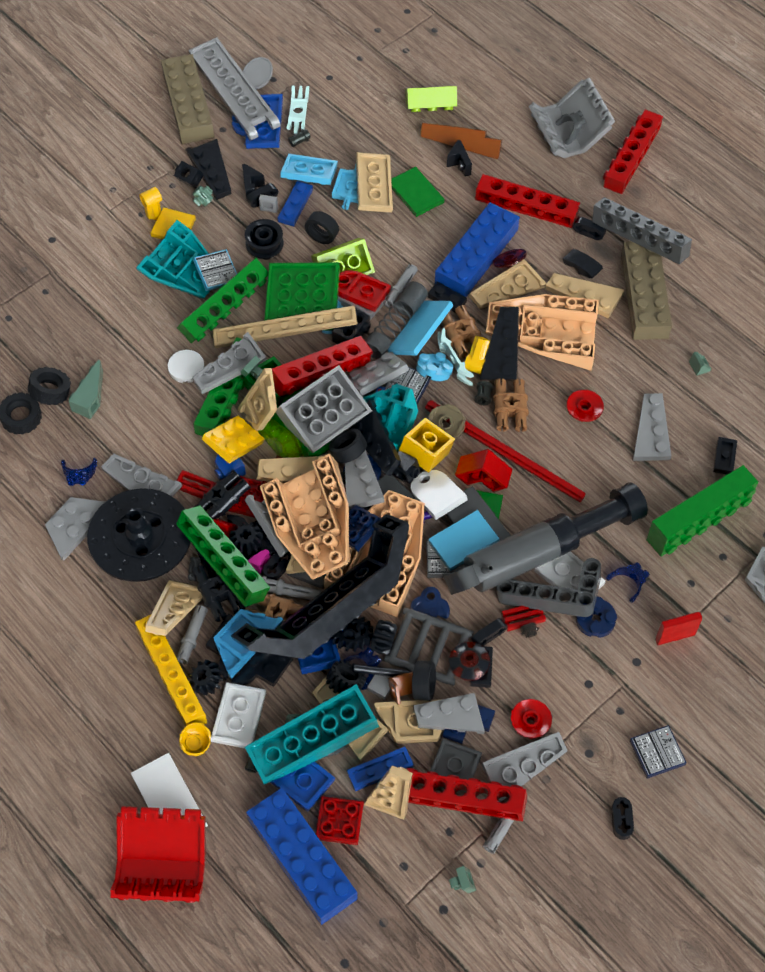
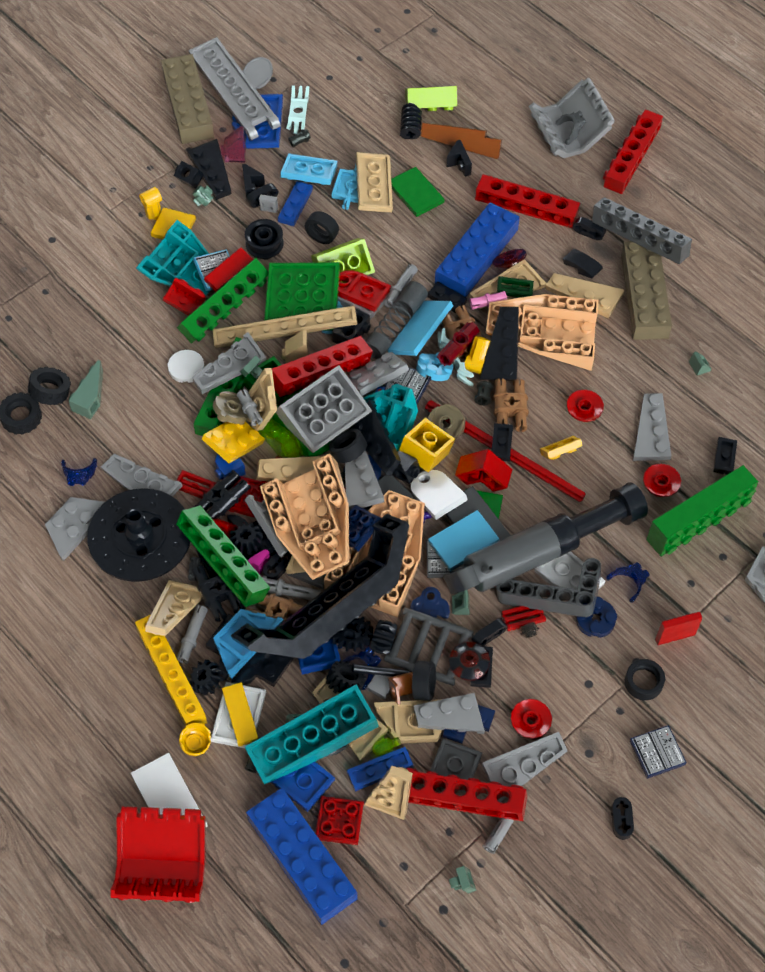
none -> red bracket [163,278,206,316]
none -> red tile [204,247,253,292]
none -> dark tan plate [213,391,248,425]
none -> clear pink slope [221,126,246,163]
none -> yellow tile [222,682,258,747]
none -> light grey pin [237,389,263,426]
none -> tan slope [282,330,308,363]
none -> clear neon green cylinder [372,737,401,757]
none -> black piece [400,103,422,140]
none -> dark red piece [437,322,480,366]
none -> sand green slope [452,590,470,615]
none -> bright pink pin [469,291,507,310]
none -> black plate [492,423,513,462]
none -> dark green tile [496,276,534,298]
none -> yellow plate [540,436,583,460]
none -> black tyre [624,659,666,701]
none -> red dish [643,463,682,497]

